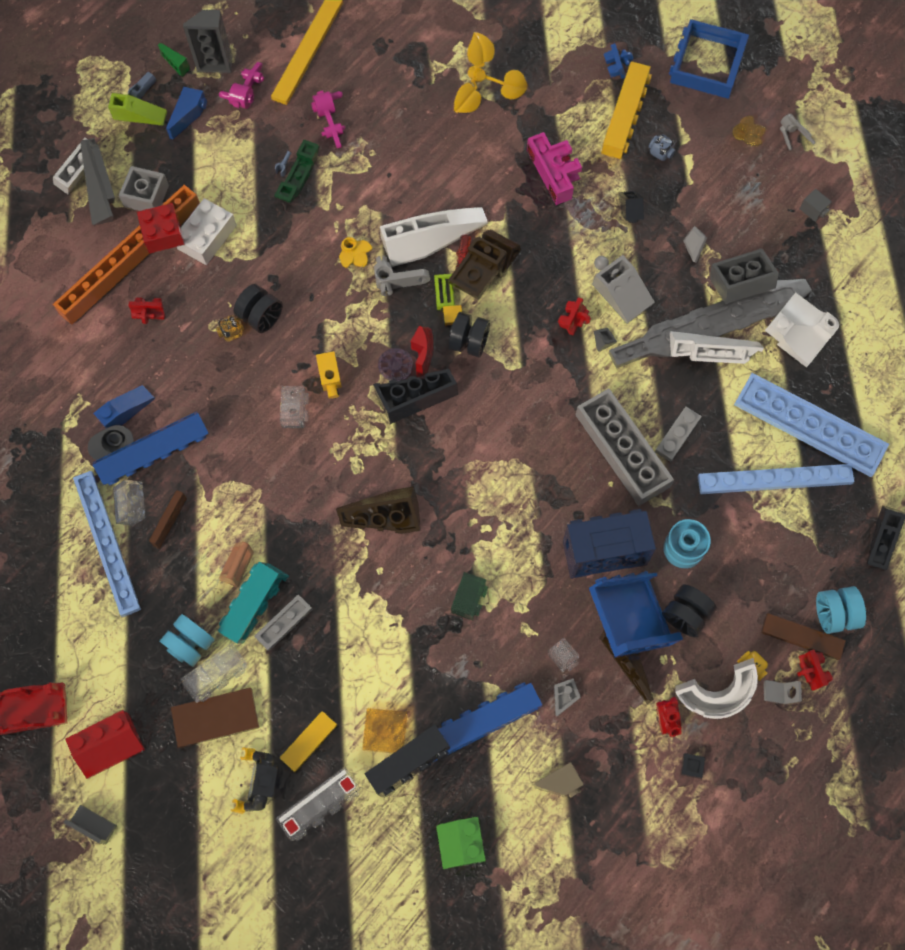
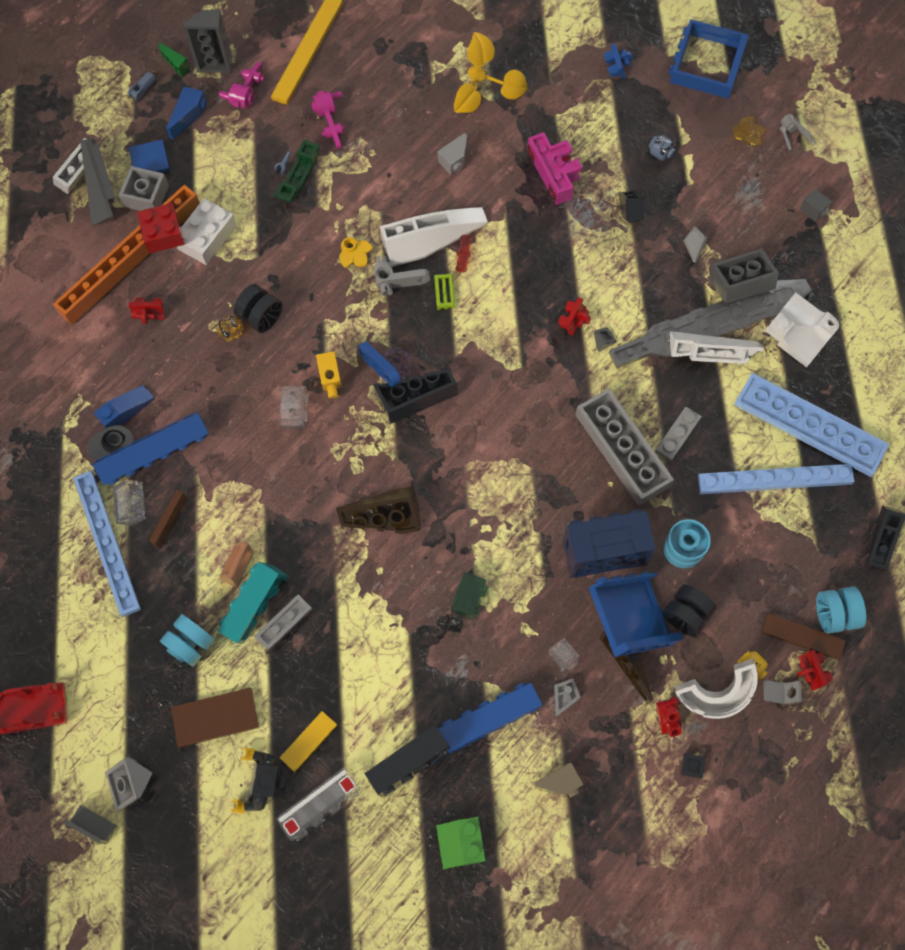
red slope [65,710,145,779] -> none
lime slope [108,93,167,126] -> none
clear brick [181,643,247,703] -> none
clear yellow plate [362,708,408,753] -> none
red slope [411,326,433,377] -> none
yellow tile [443,305,462,326] -> none
dark brown piece [448,229,521,300] -> none
black wheel [449,312,491,358] -> none
light grey slope [592,255,655,324] -> none
yellow brick [601,61,652,159] -> none
none -> light grey slope [105,757,152,812]
none -> blue tile [128,140,170,173]
none -> blue beam [357,341,401,387]
none -> light grey slope [438,133,467,175]

